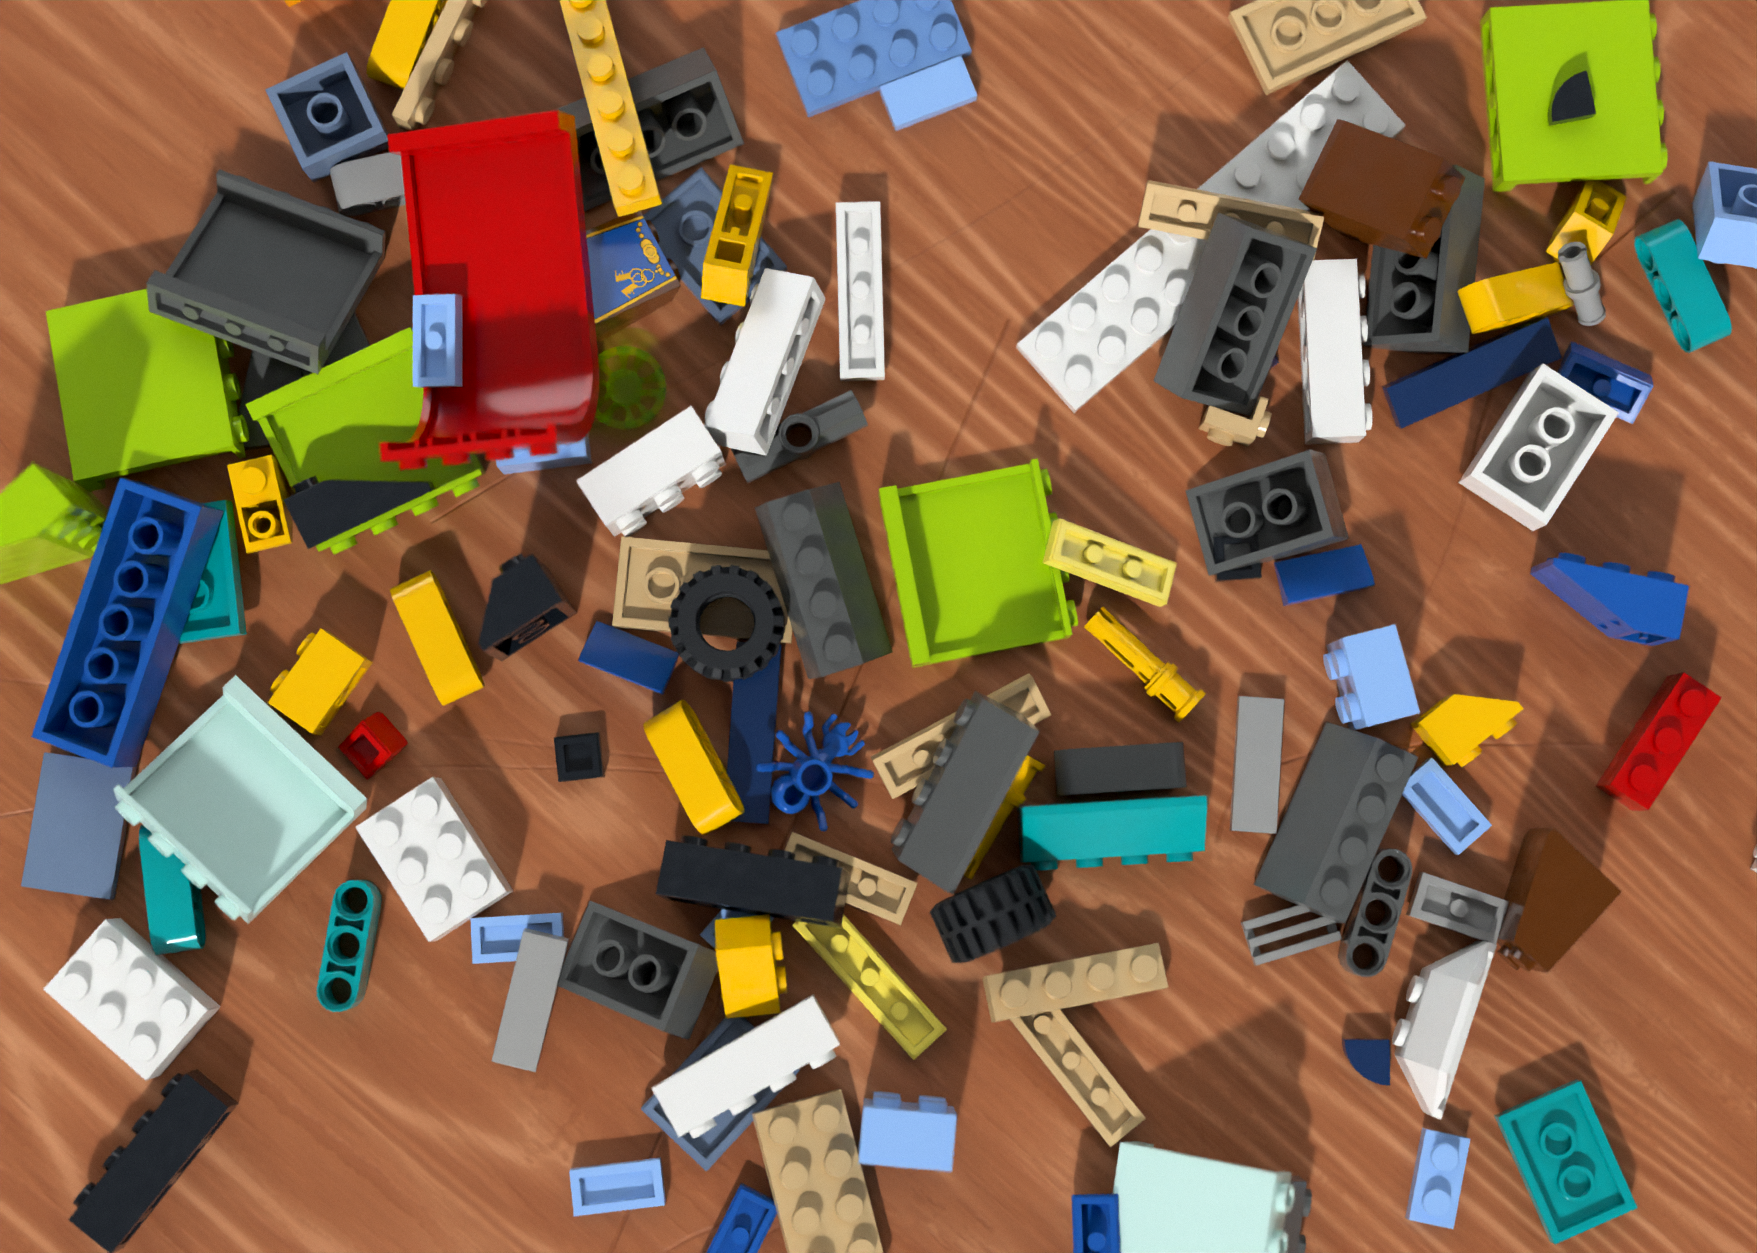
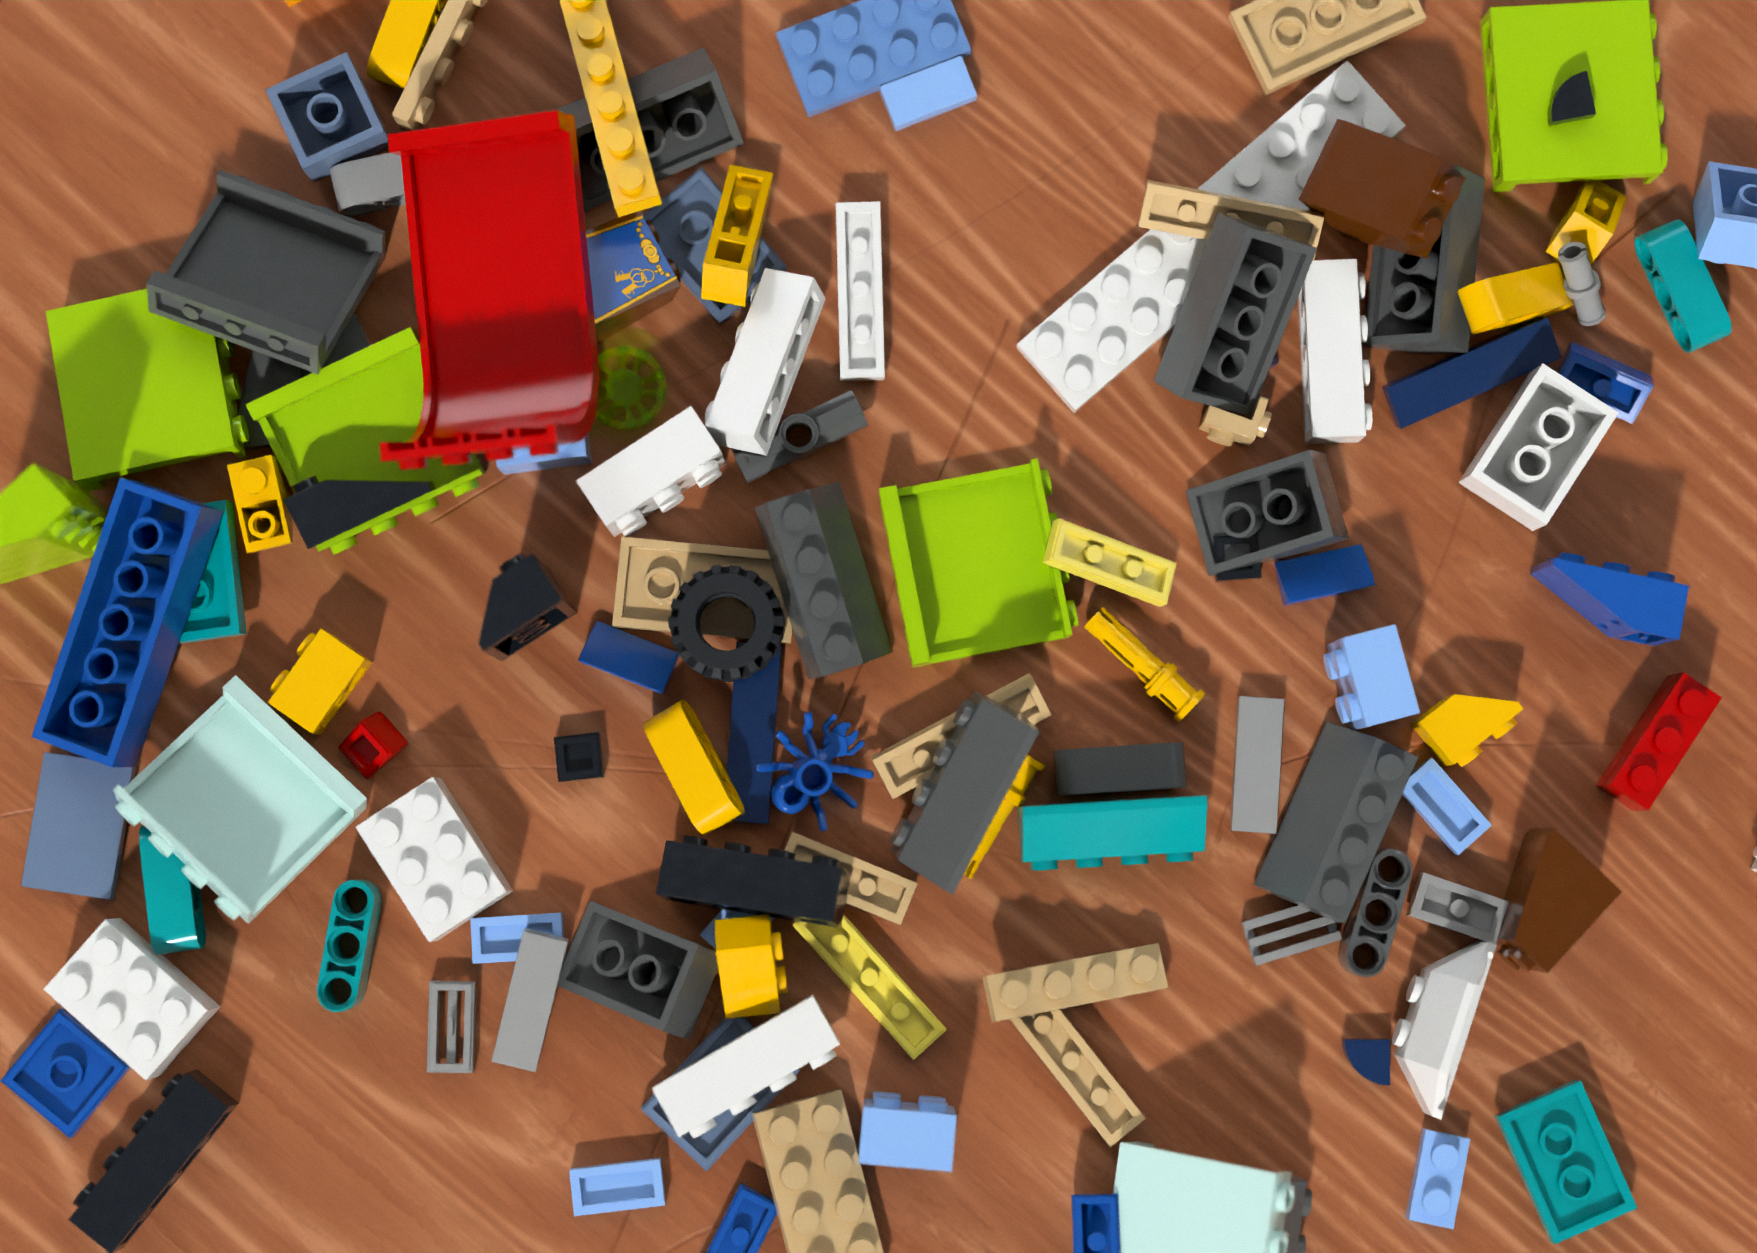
yellow beam [390,570,485,706] -> none
light blue plate [413,294,462,388] -> none
black tyre [930,865,1056,963] -> none
none -> blue tile [0,1008,131,1138]
none -> light grey tile [427,980,477,1073]

